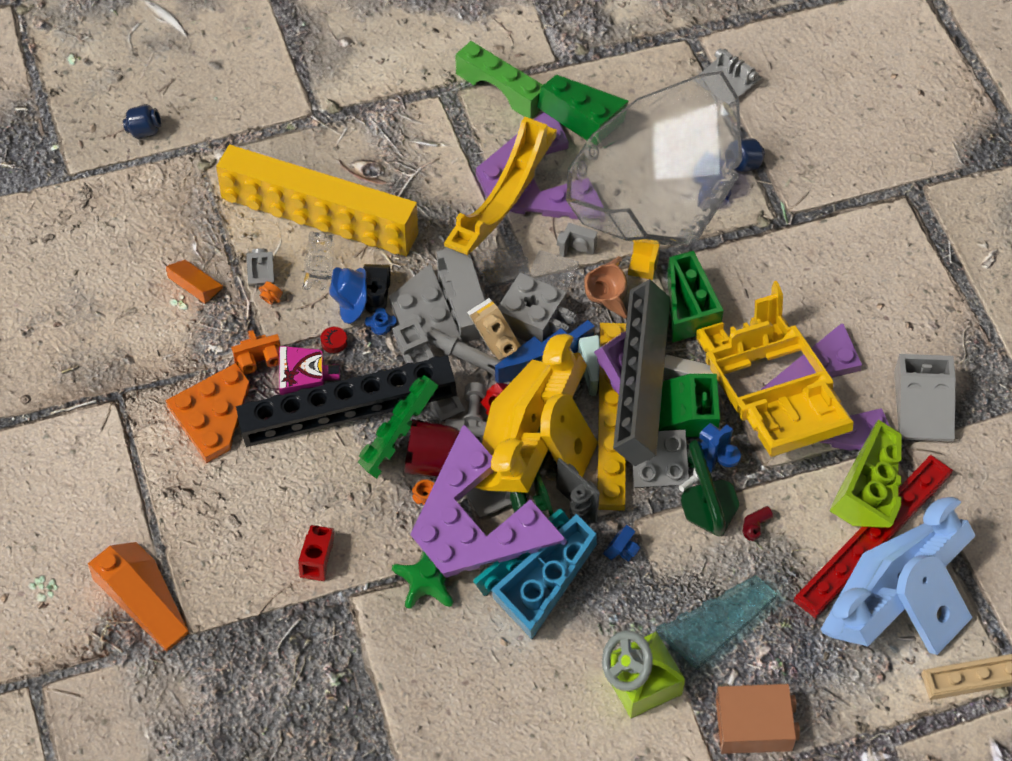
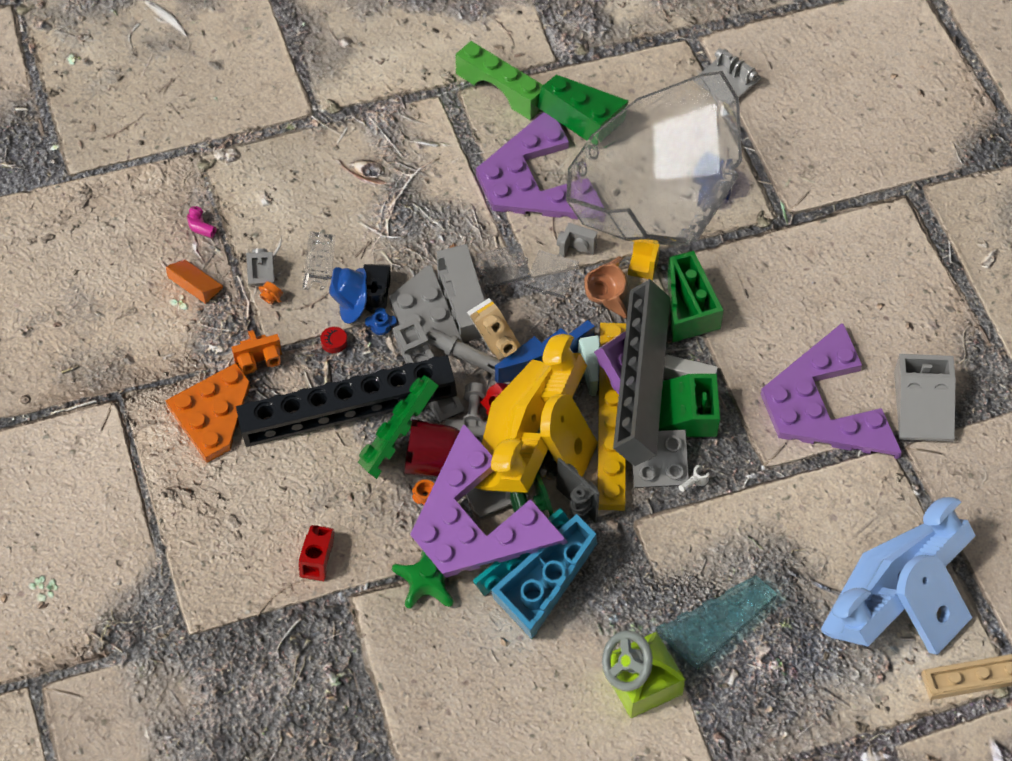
orange wedge [87,542,189,652] -> none
dark blue head [123,104,162,139] -> none
yellow brick [216,144,418,257] -> none
torso [279,346,340,395] -> none
yellow slope [444,117,557,255] -> none
light grey hinge [498,272,579,342] -> none
blue tile [602,525,640,561] -> none
dark green piece [681,440,739,536] -> none
yellow piece [697,281,854,457] -> none
blue hips [699,423,741,472] -> none
nougat brick [715,684,800,754] -> none
dark blue head [726,138,765,172] -> none
dark red arm [742,506,773,541] -> none
red tile [793,454,953,619] -> none
lime wedge [829,419,902,527] -> none
none -> dark pink arm [187,206,217,239]

